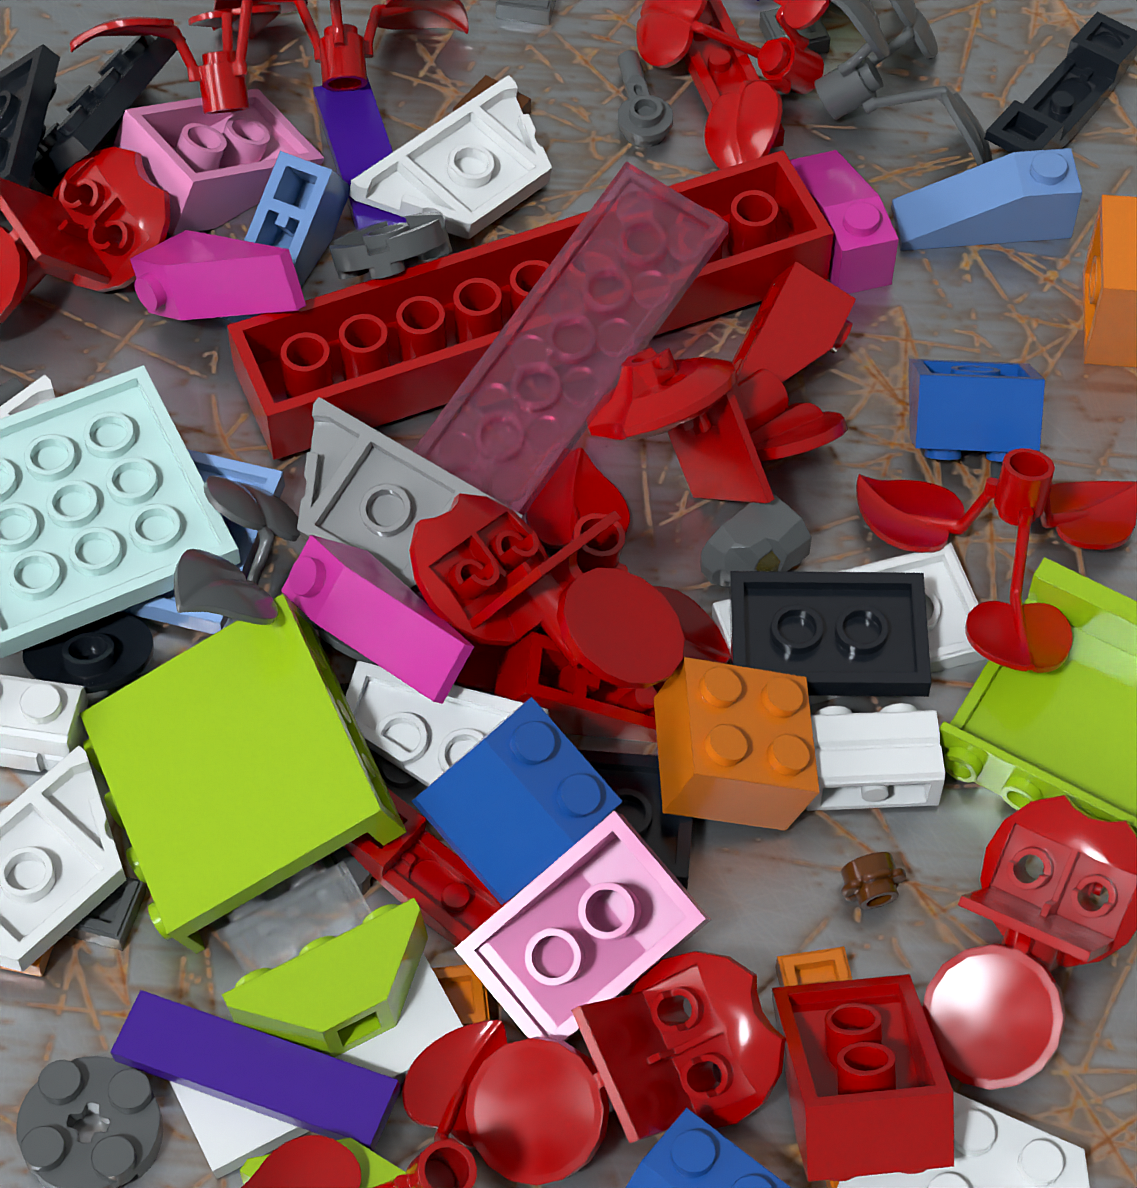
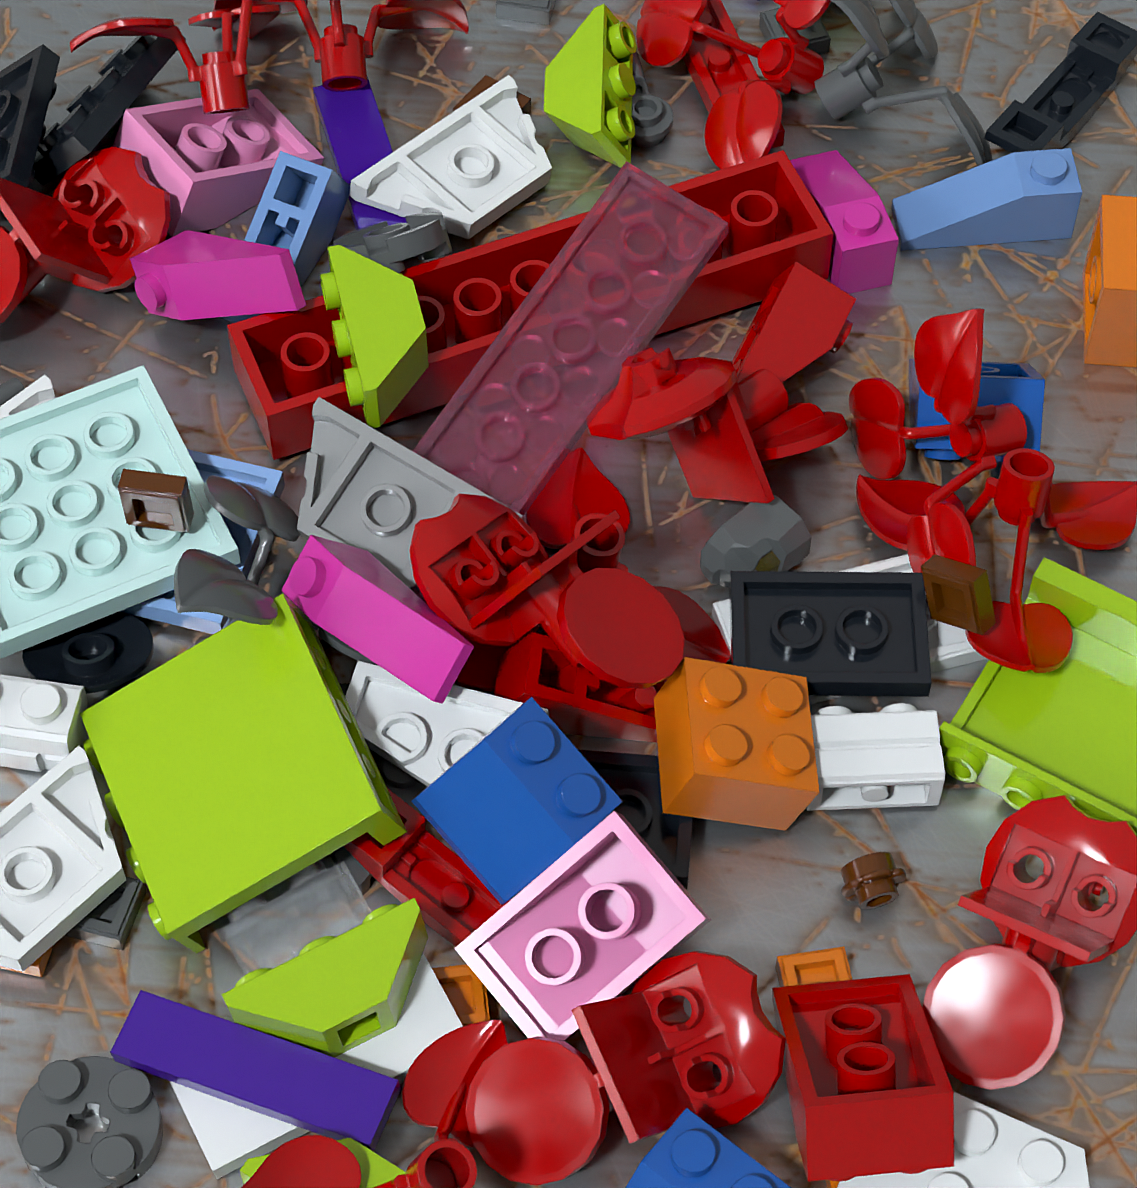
none -> reddish brown tile [118,469,194,532]
none -> lime slope [320,245,429,428]
none -> lime slope [544,4,637,168]
none -> red plant [849,308,1027,592]
none -> reddish brown tile [921,554,996,635]

